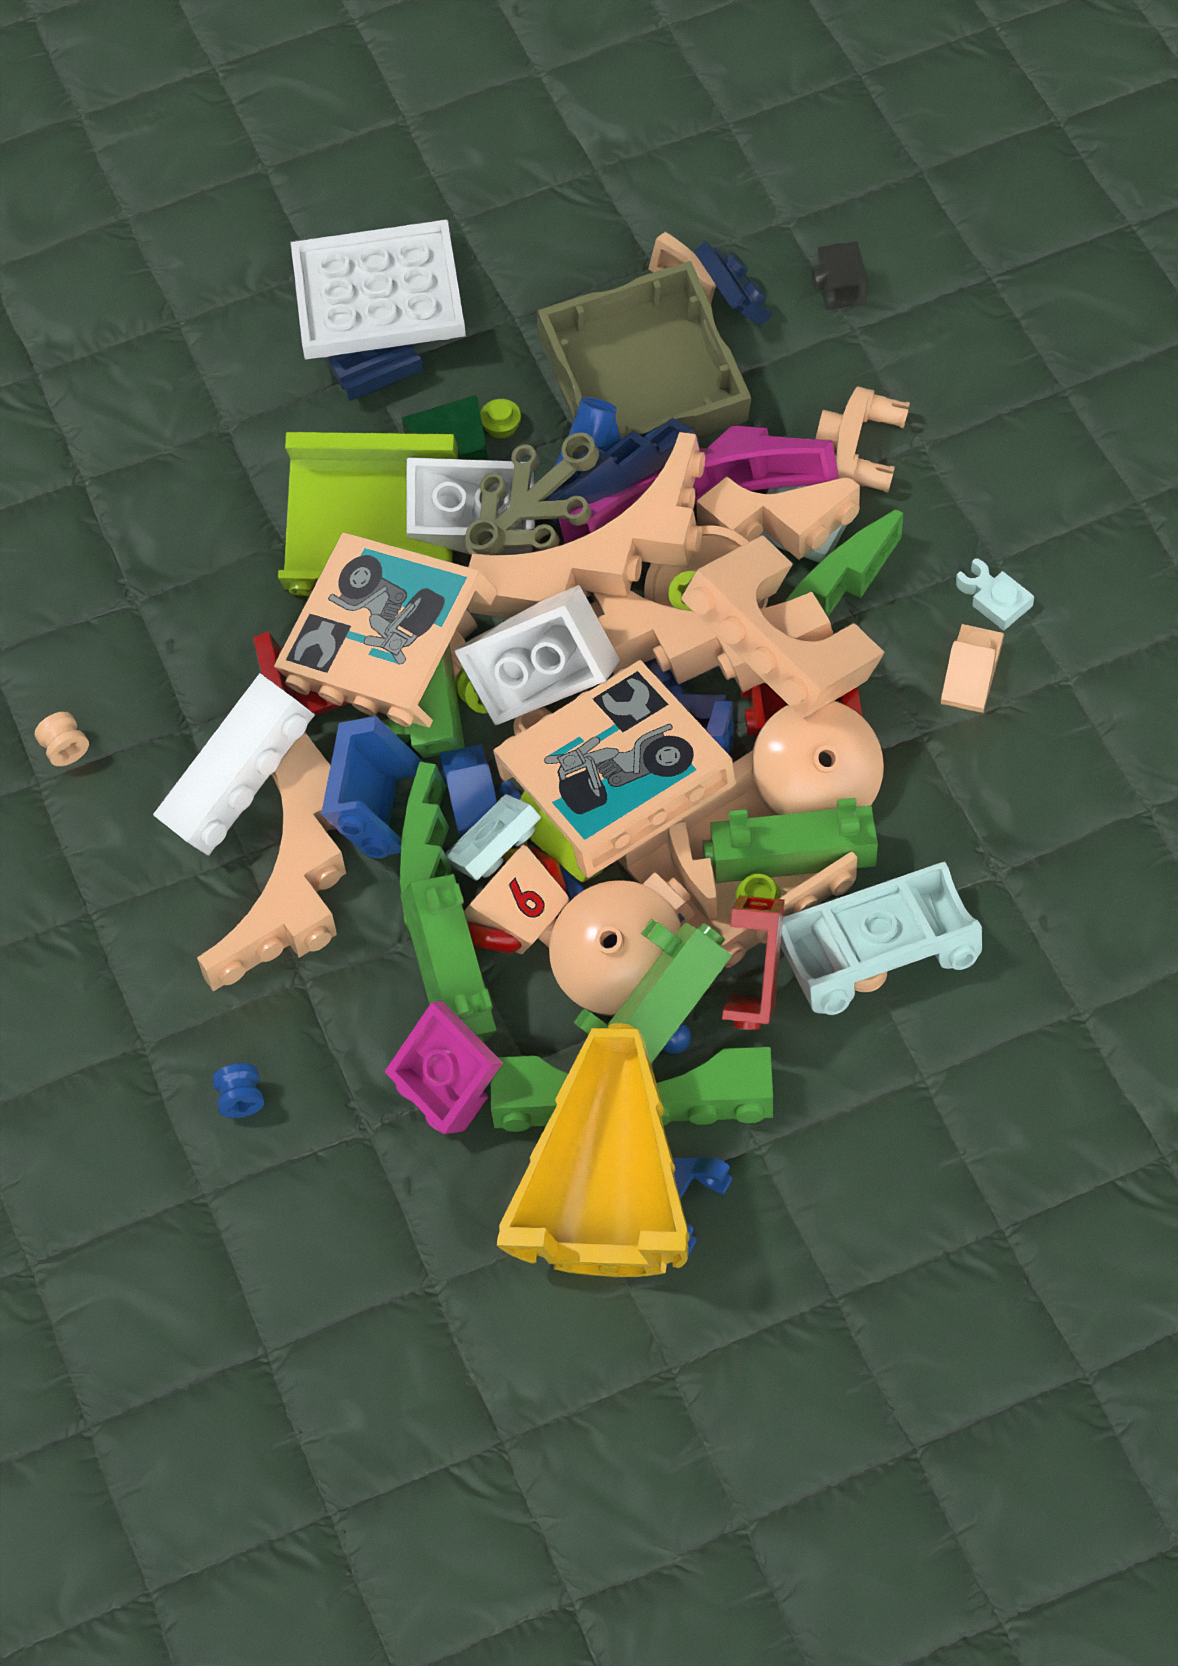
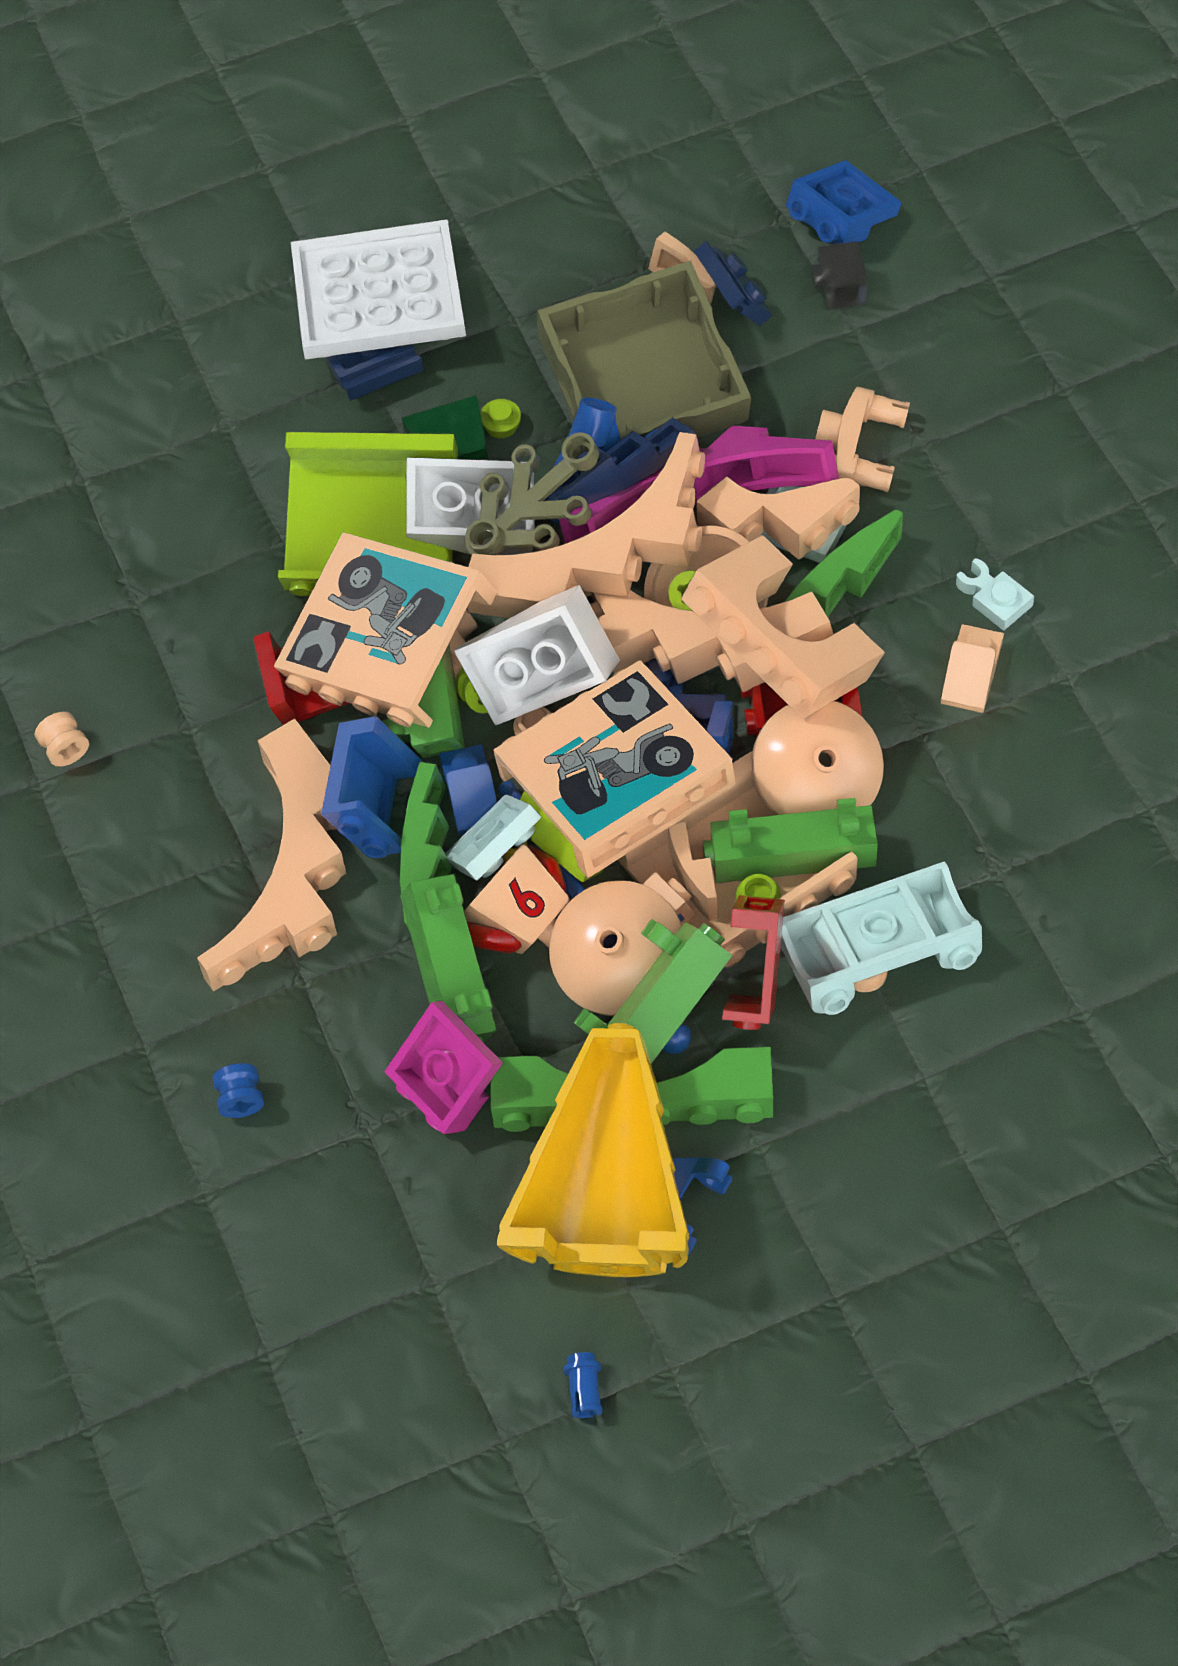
white brick [153,673,315,856] -> none
none -> blue pin [563,1352,603,1418]
none -> blue plate [785,160,902,250]

